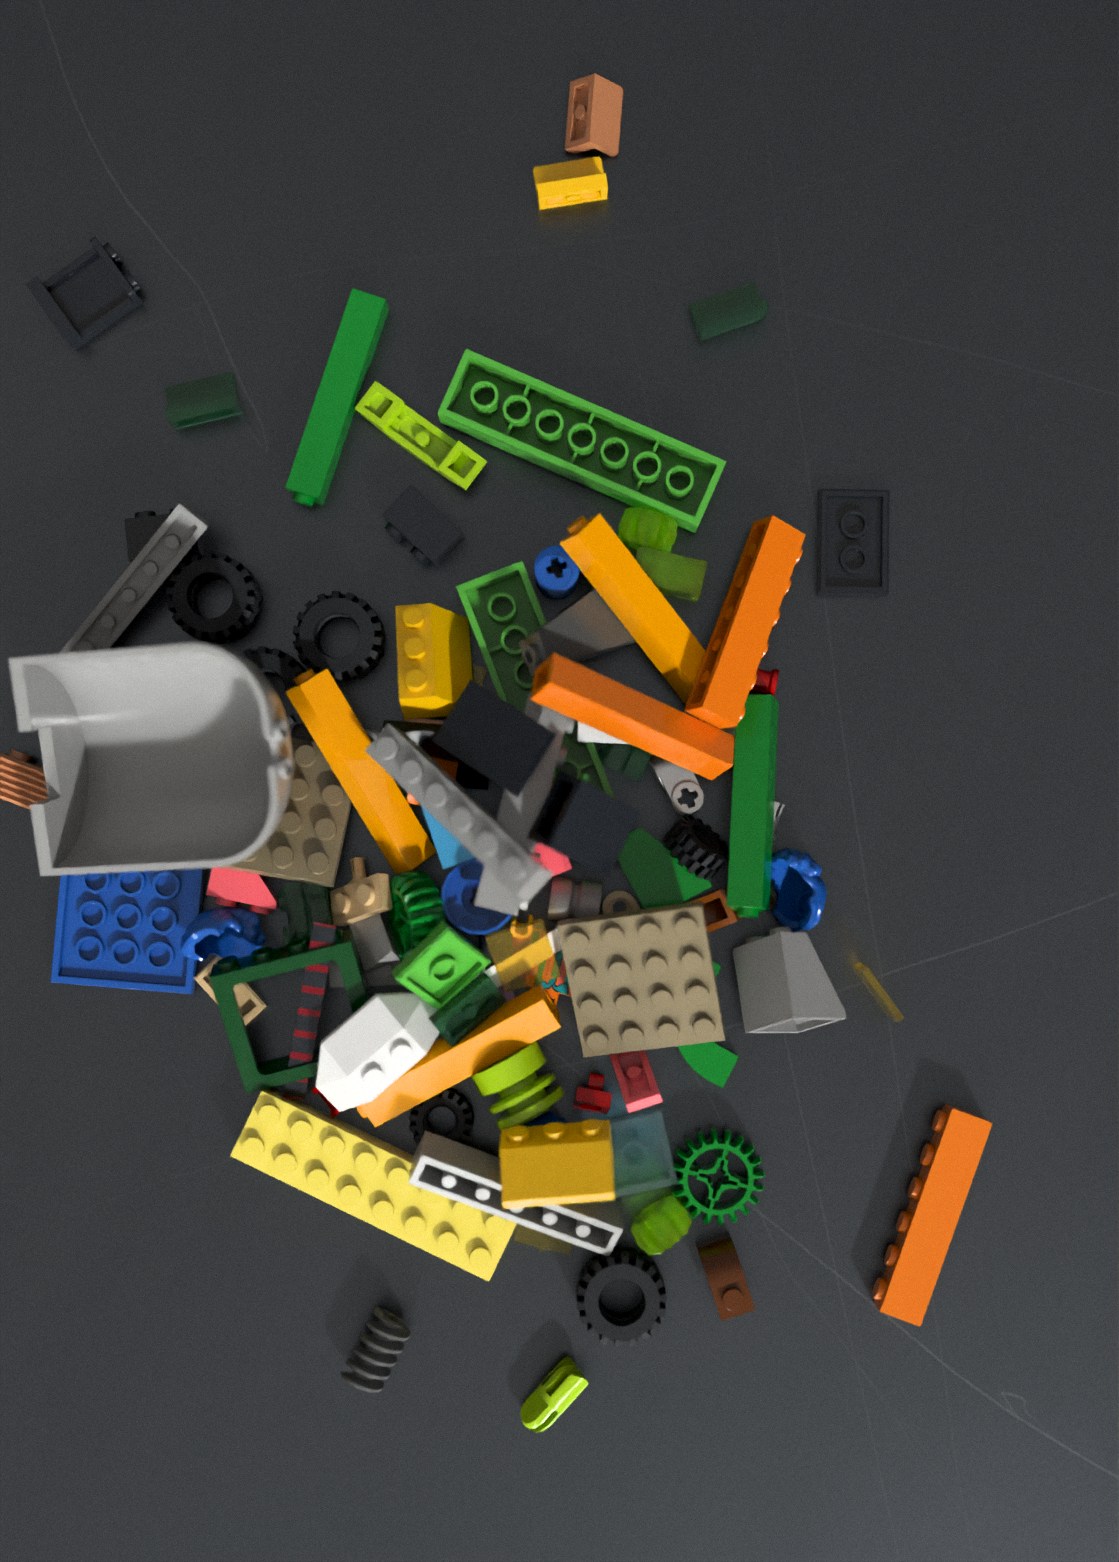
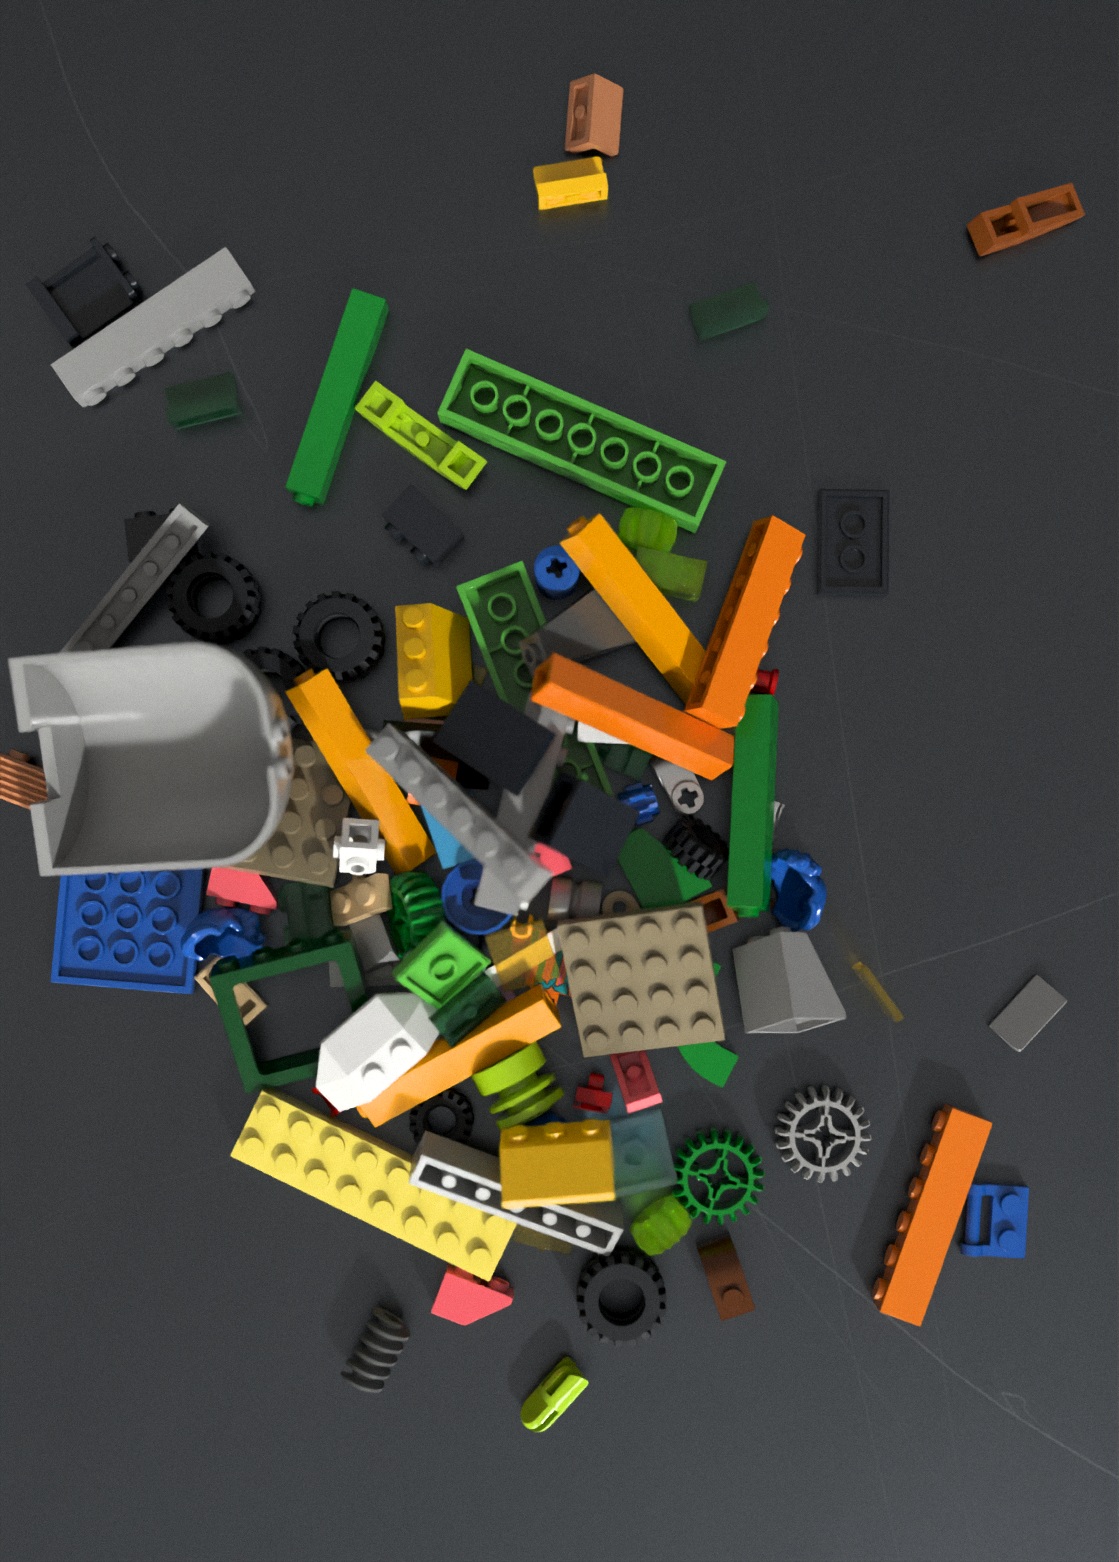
black sticker [283,923,336,1100] -> none
none -> light grey brick [51,247,255,408]
none -> white brick [333,818,385,875]
none -> coral slope [431,1264,514,1326]
none -> blue gear [617,782,660,826]
none -> light grey gear [774,1085,871,1183]
none -> blue plate [960,1181,1029,1259]
none -> dark orange slope [967,183,1085,257]
none -> light grey slope [988,974,1067,1052]

